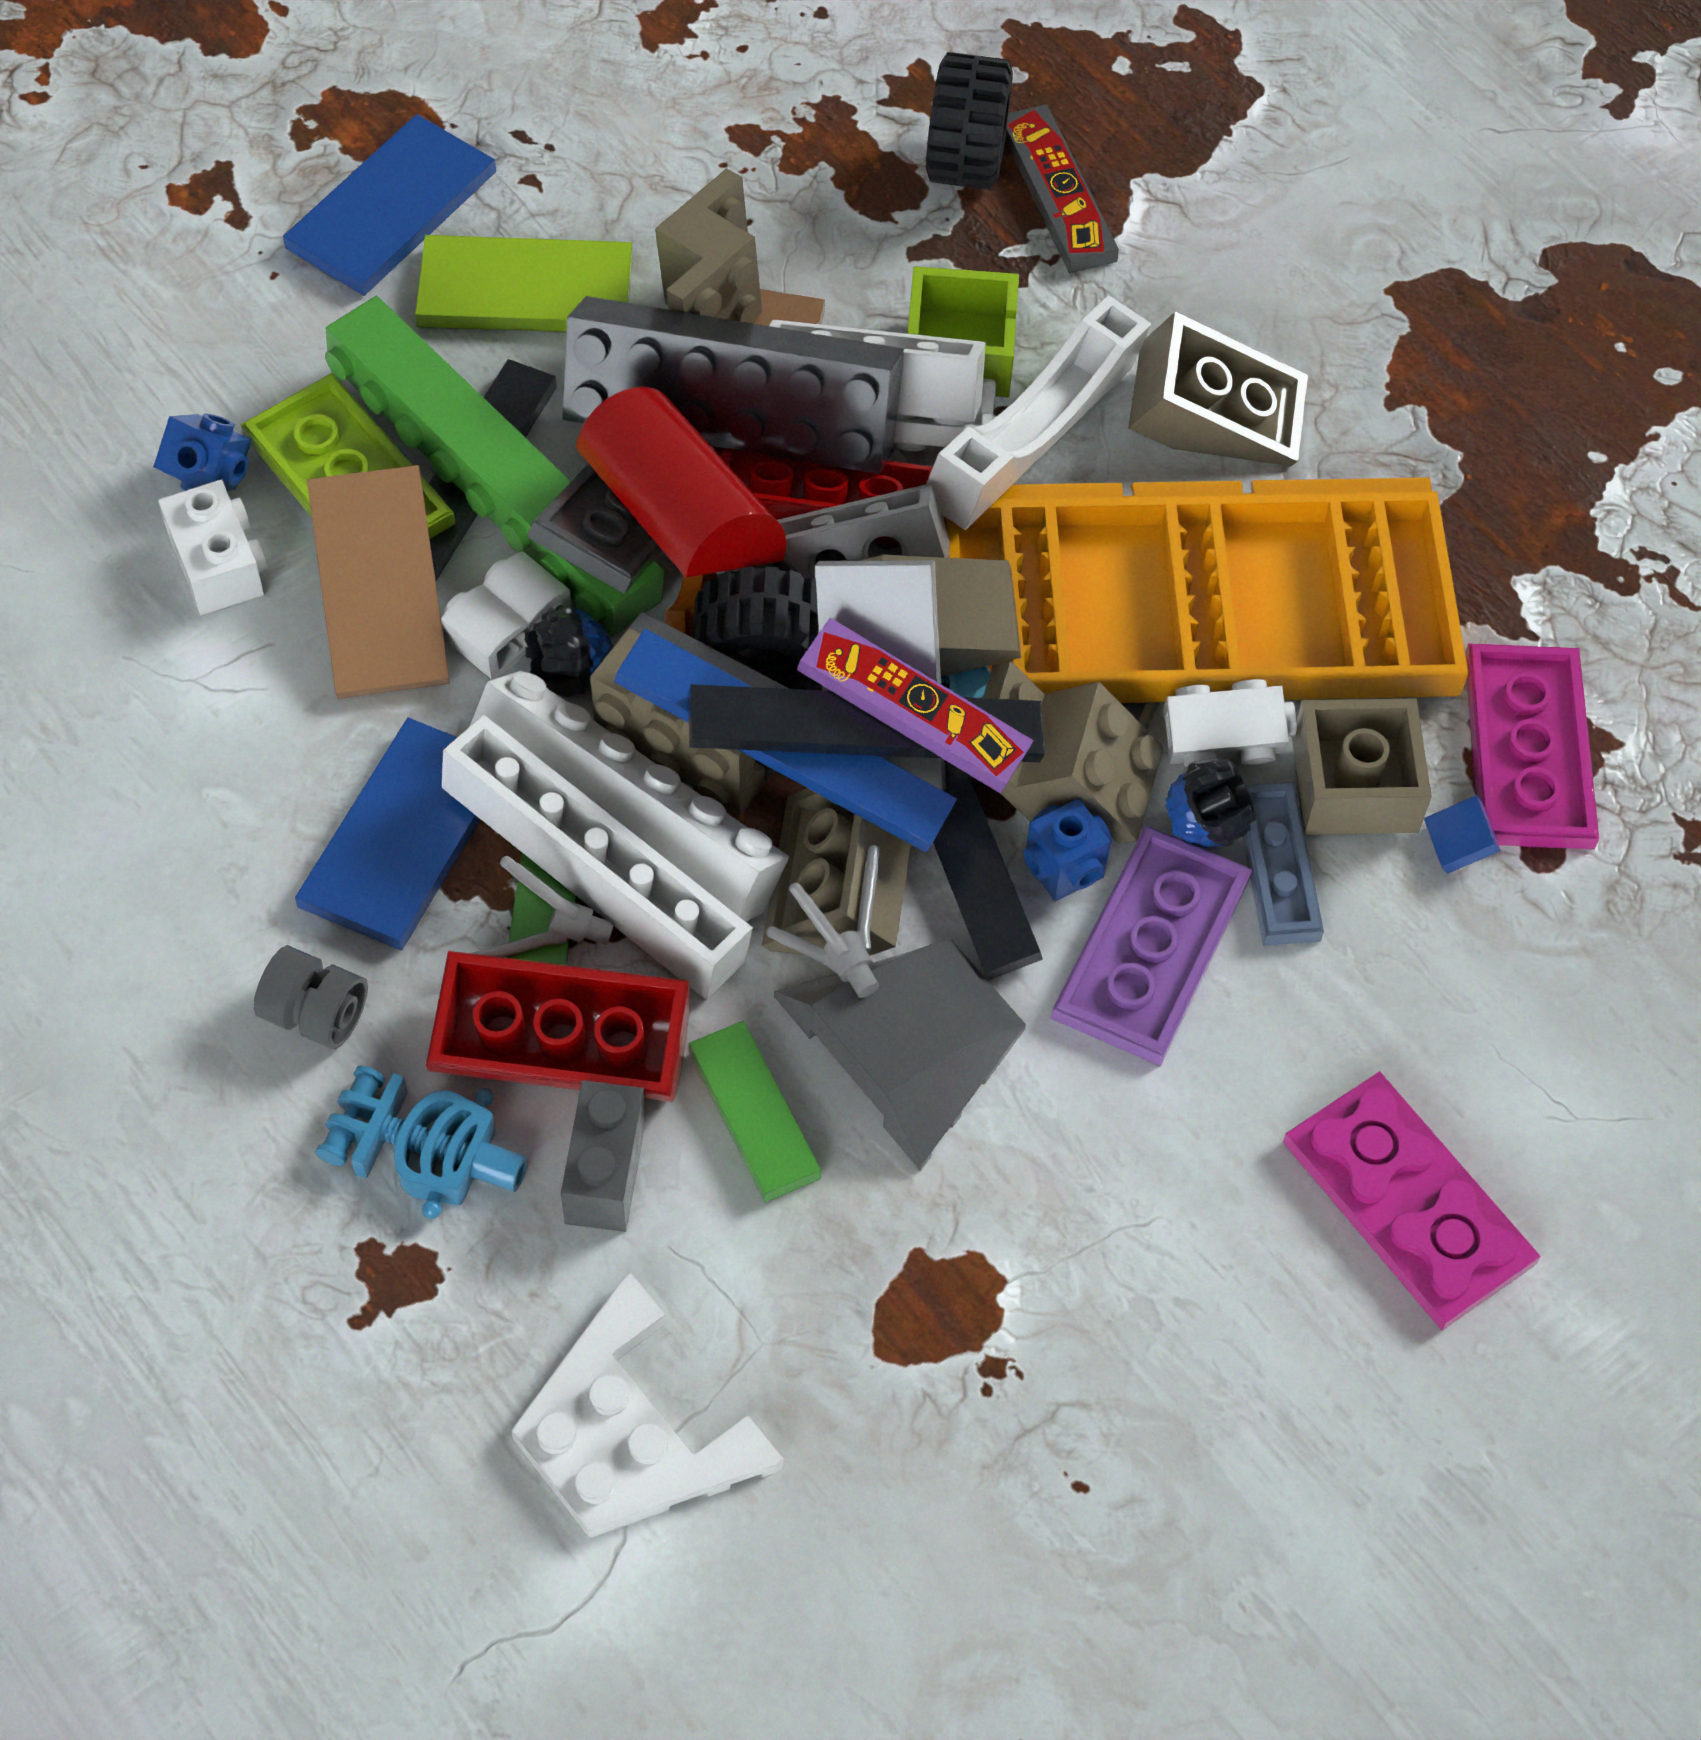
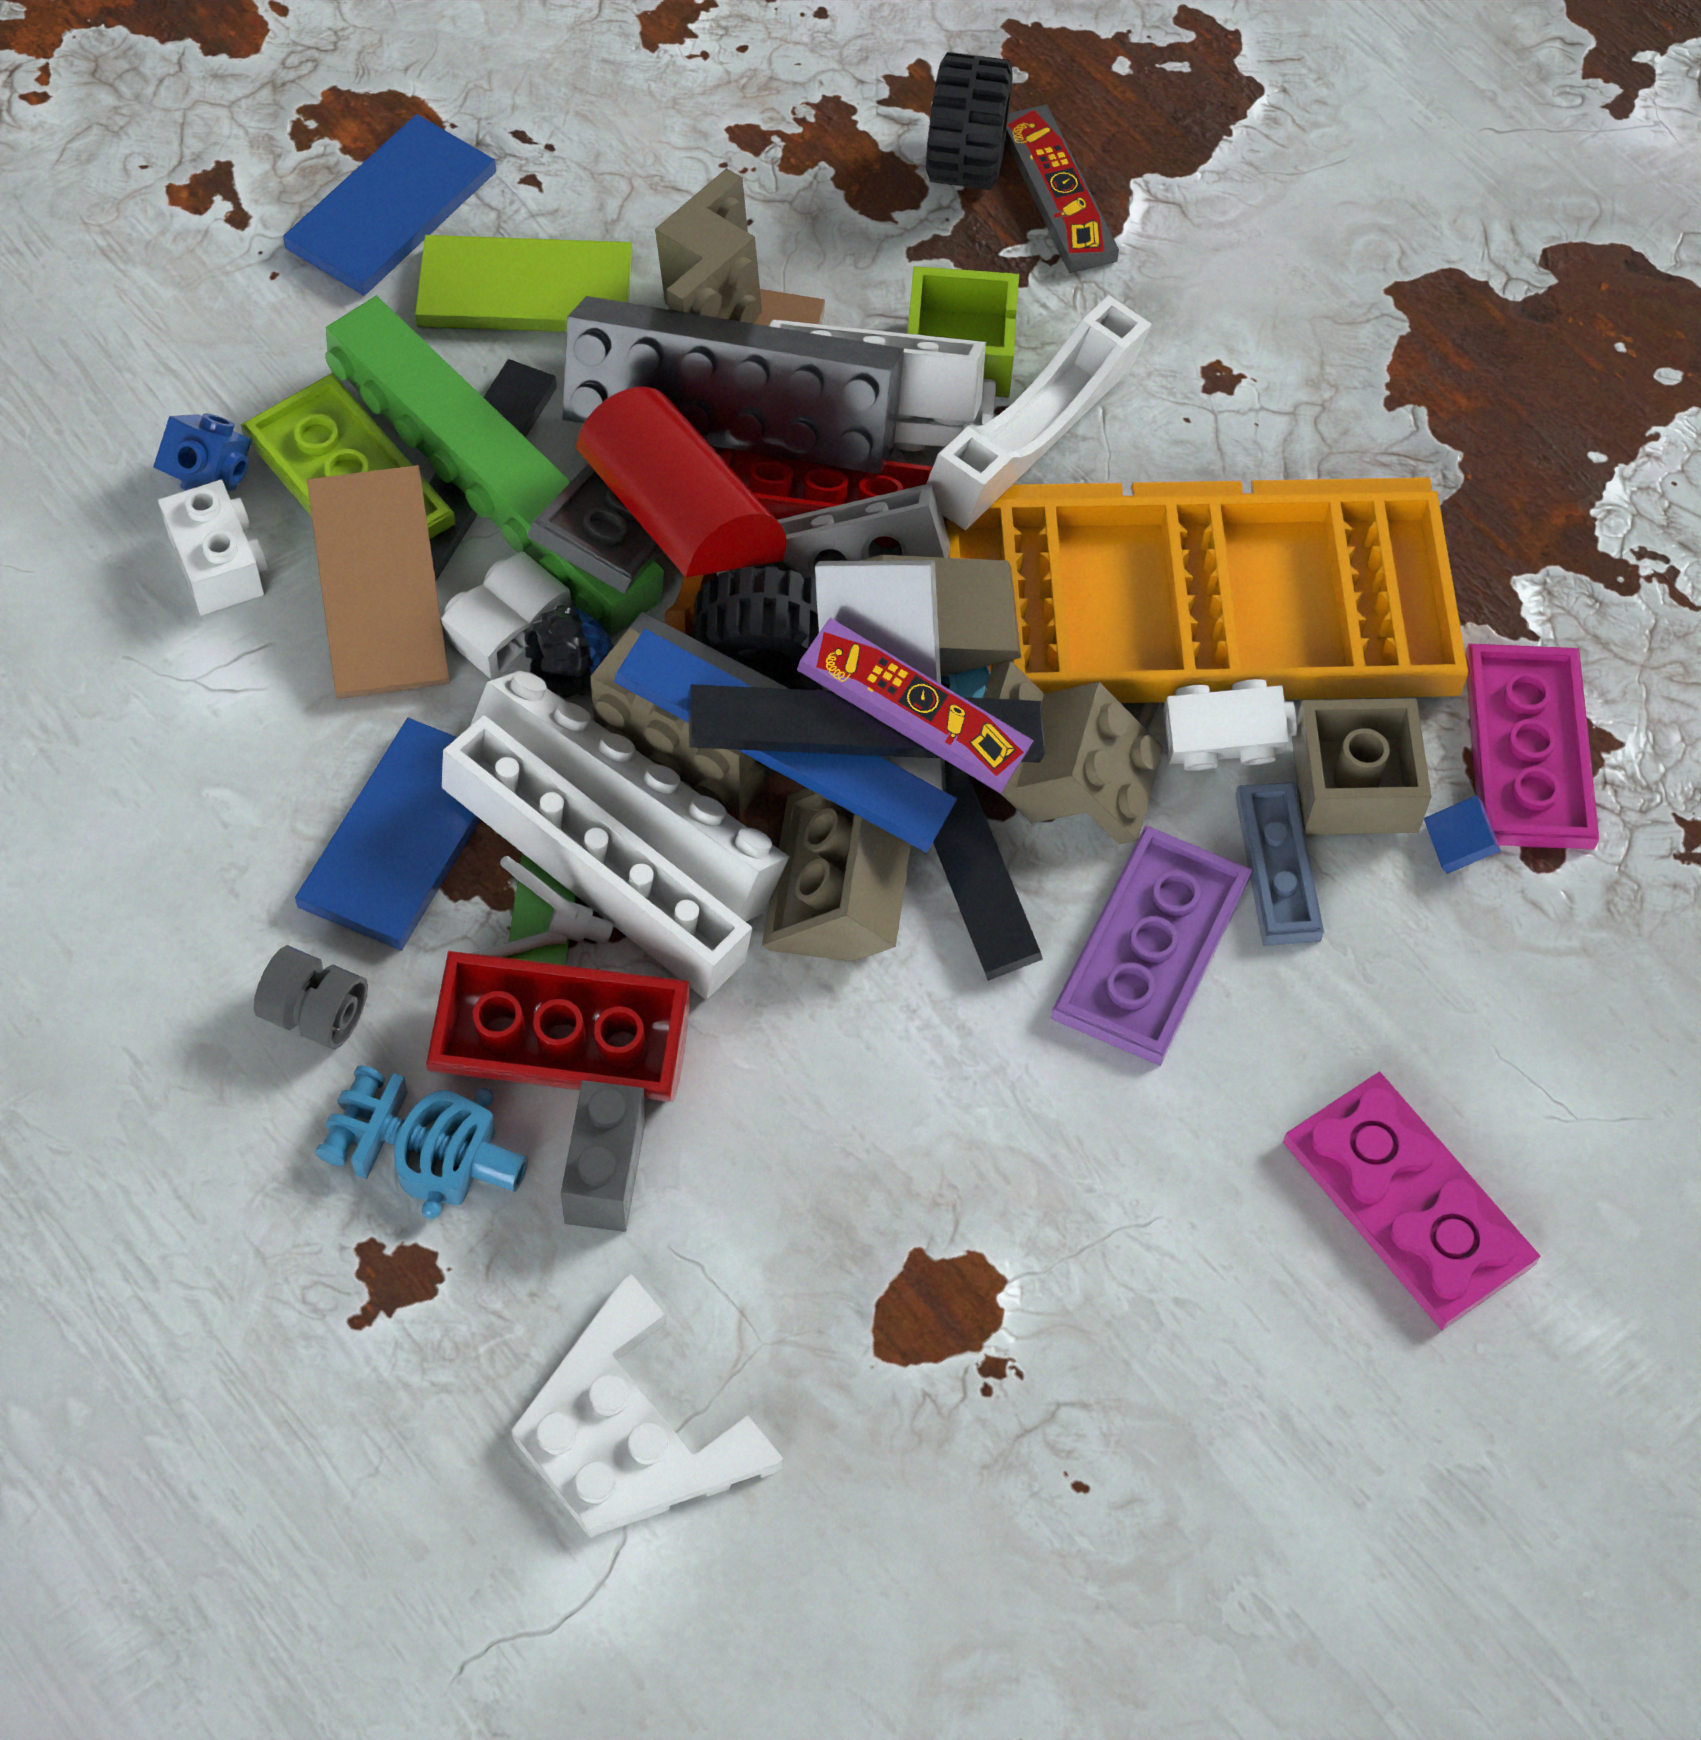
bright green tile [688,1020,821,1203] -> none
light grey plant [766,845,880,998] -> none
dark grey wedge [774,940,1026,1171] -> none
blue brick [1023,798,1112,902] -> none
dark tan slope [1128,312,1308,466] -> none
black piece [1165,758,1257,848] -> none

